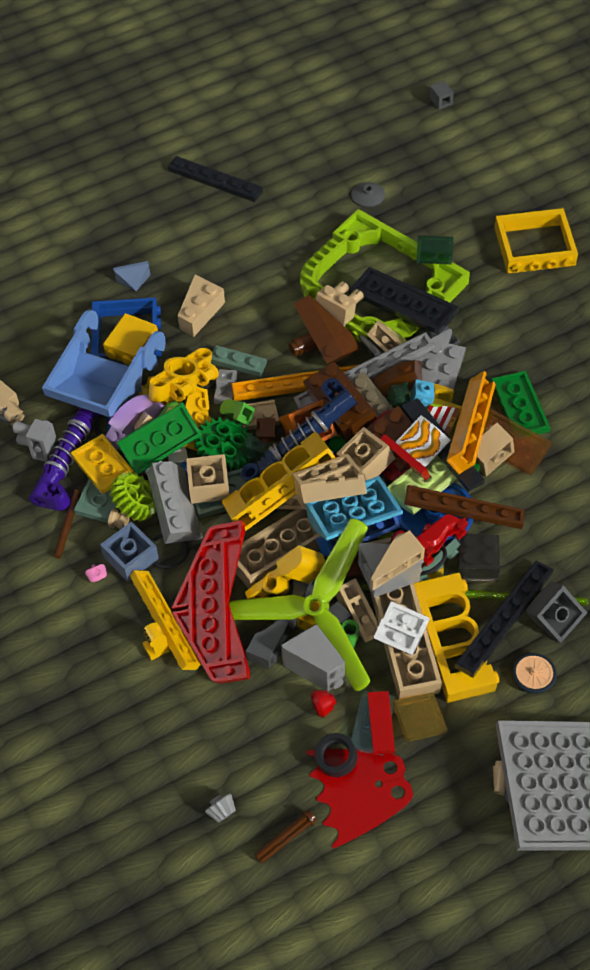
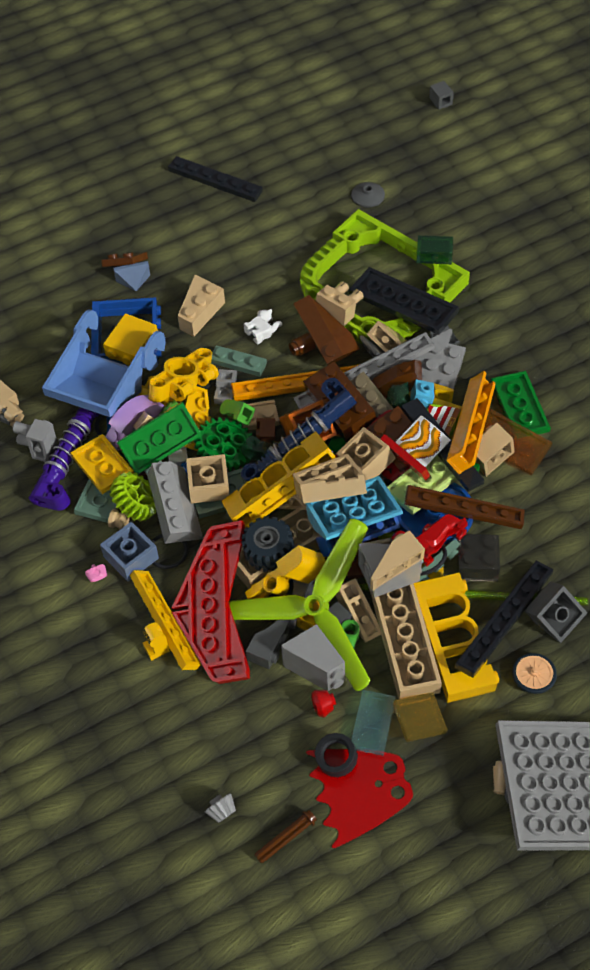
reddish brown bar [54,490,81,559] -> none
red tile [367,691,395,755] -> none
white slope [373,601,430,655] -> none
yellow window [495,208,578,274] -> none
none -> reddish brown wing [101,252,148,267]
none -> black wheel [242,516,295,572]
none -> white animal [244,309,282,345]

